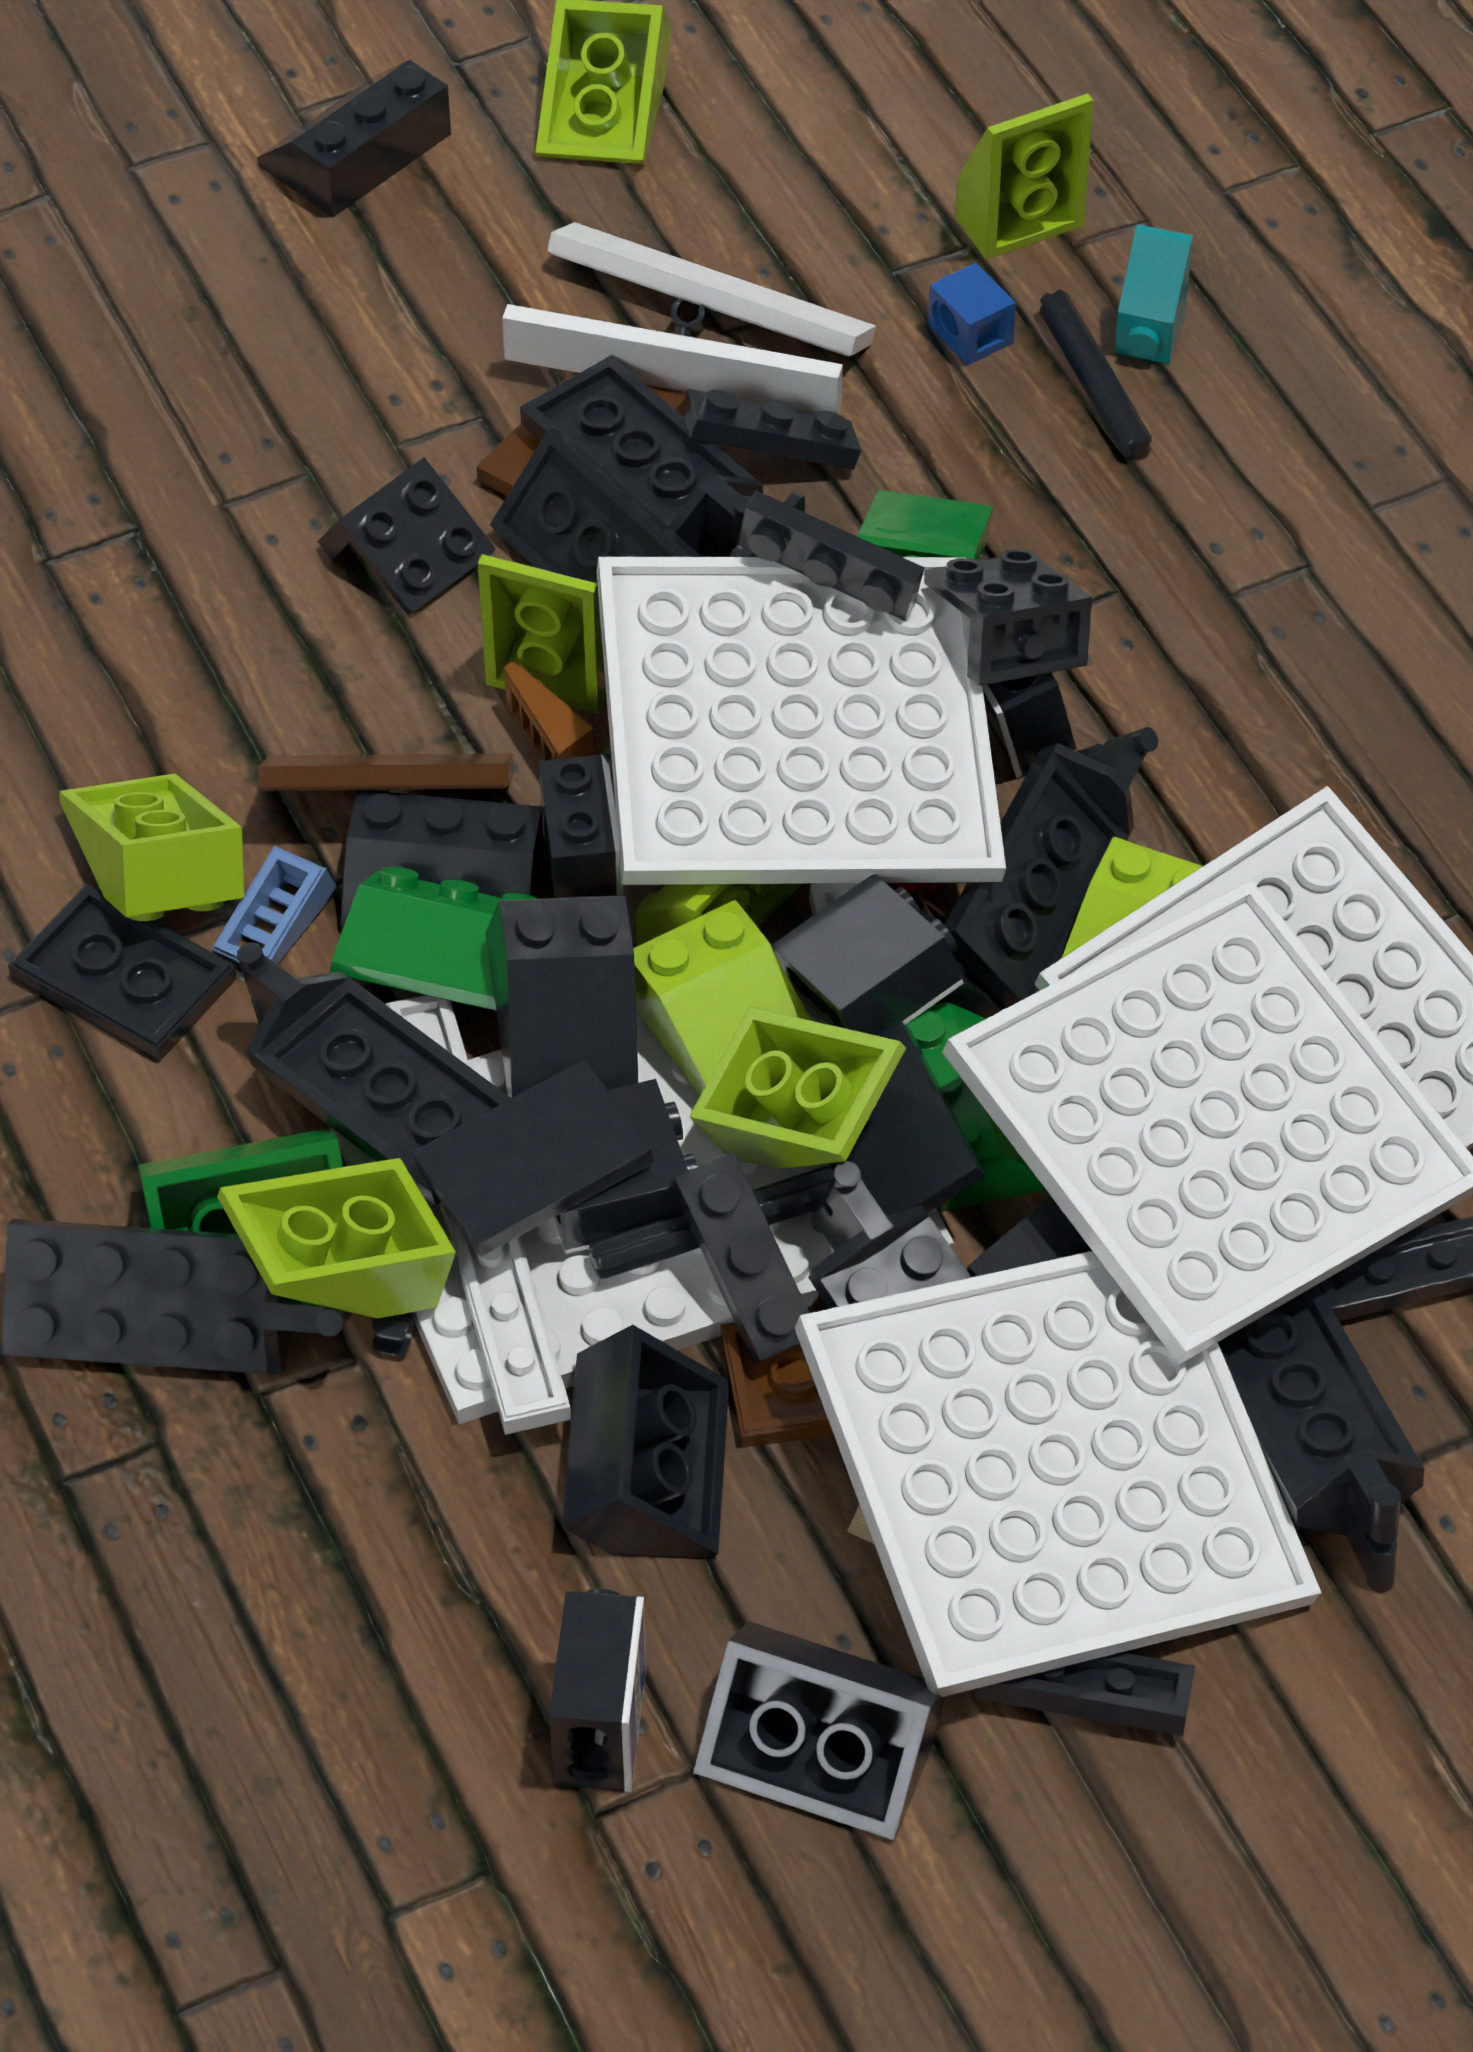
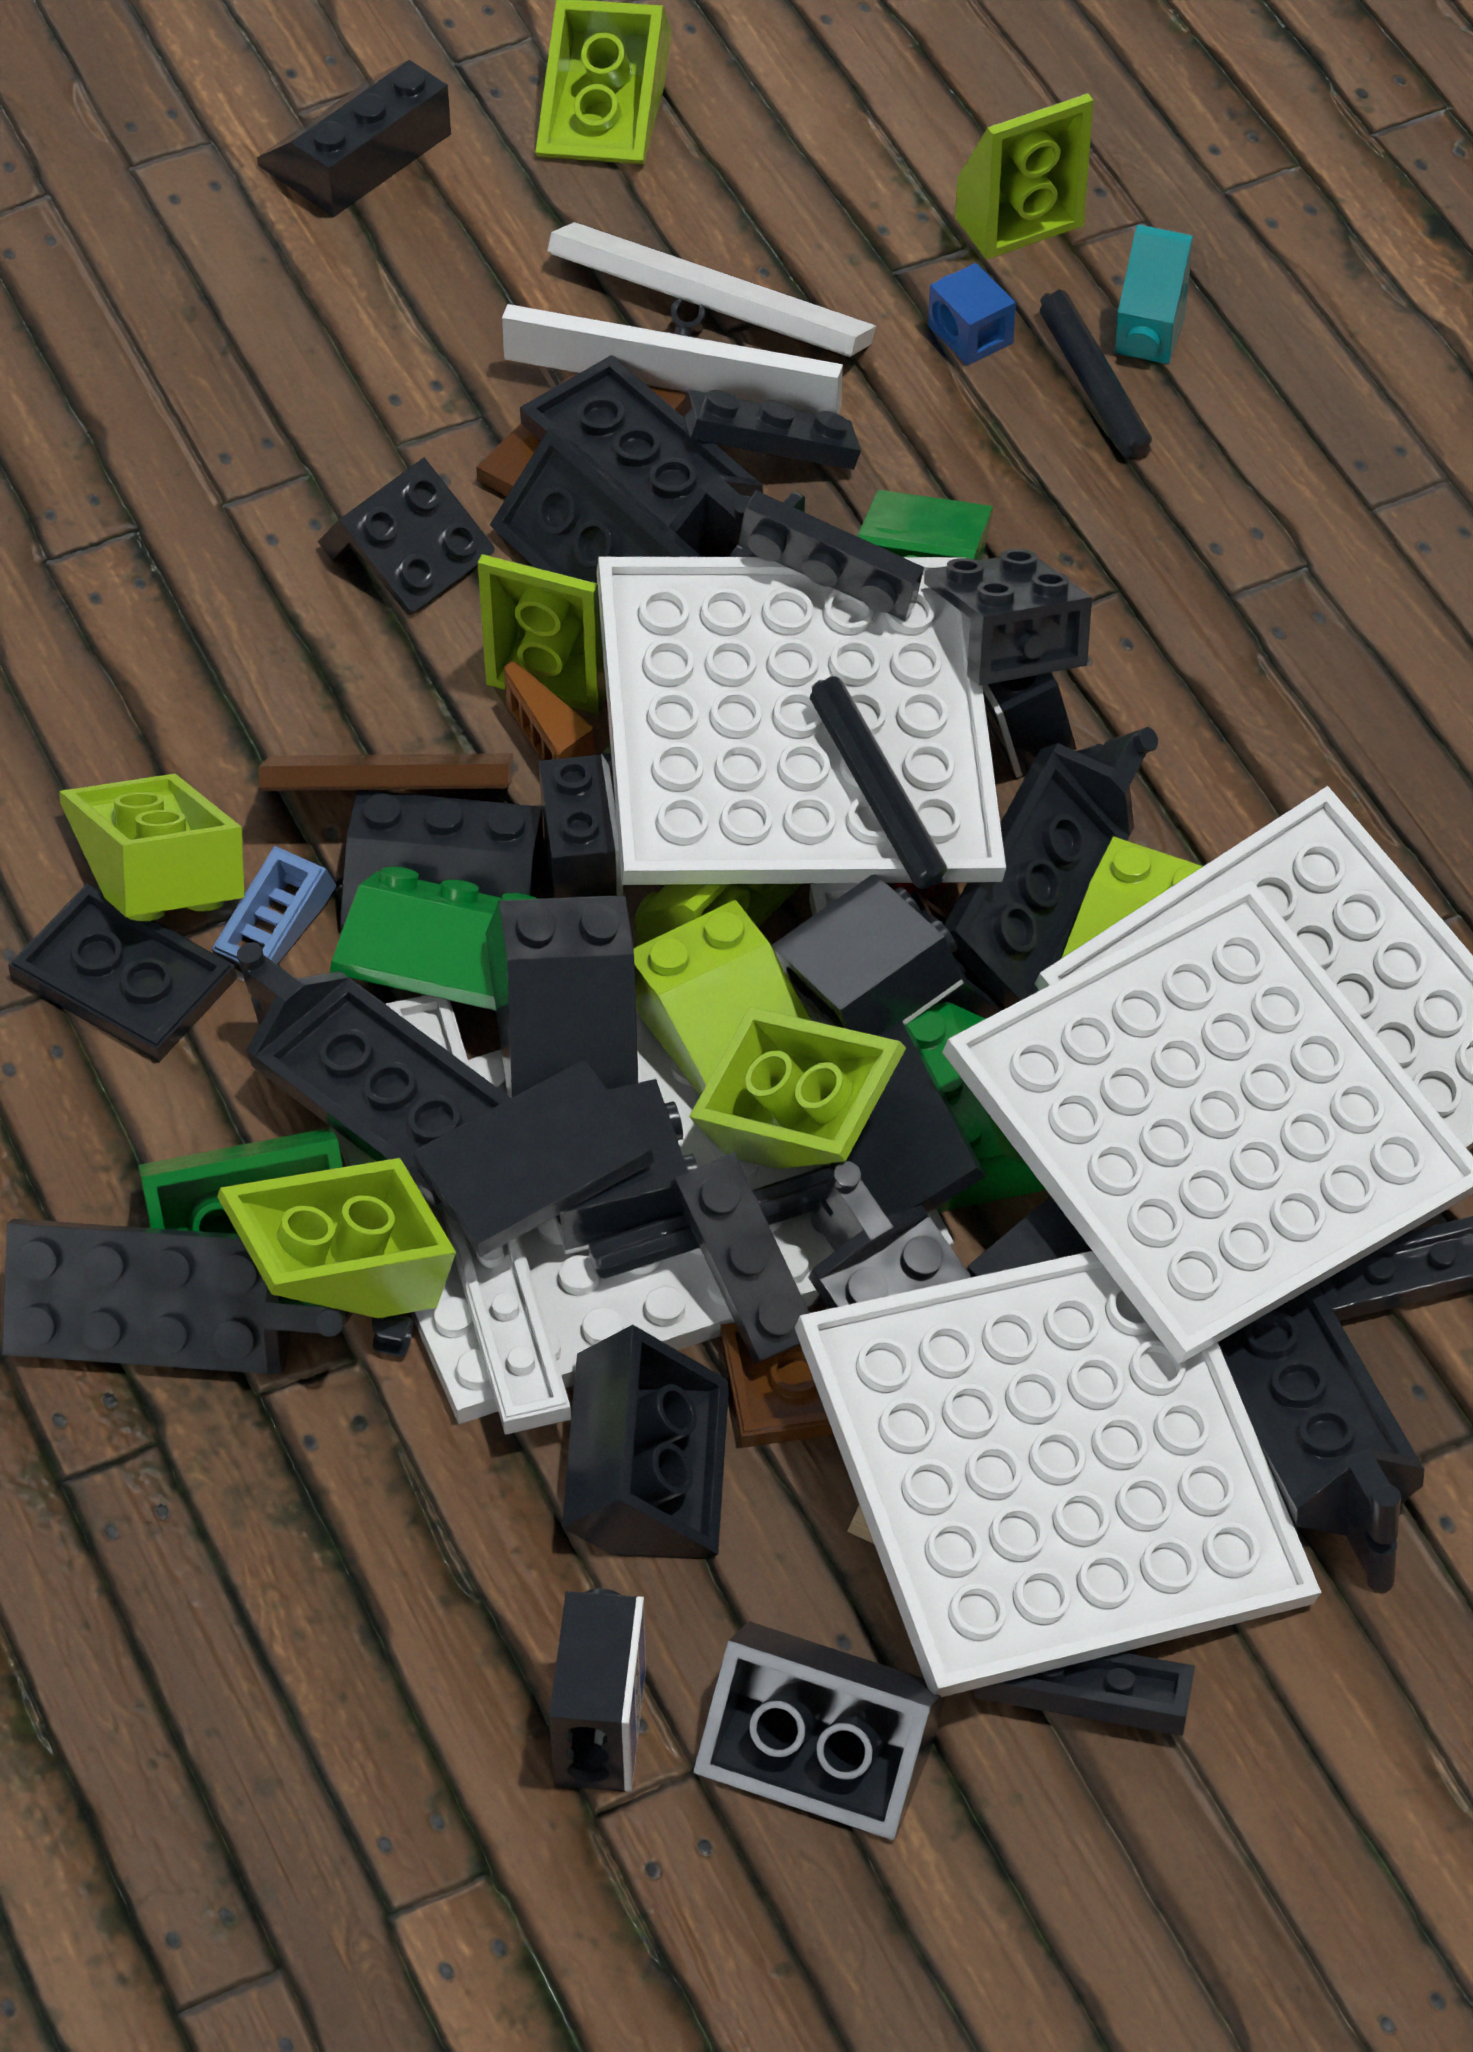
none -> black axle [810,676,947,890]

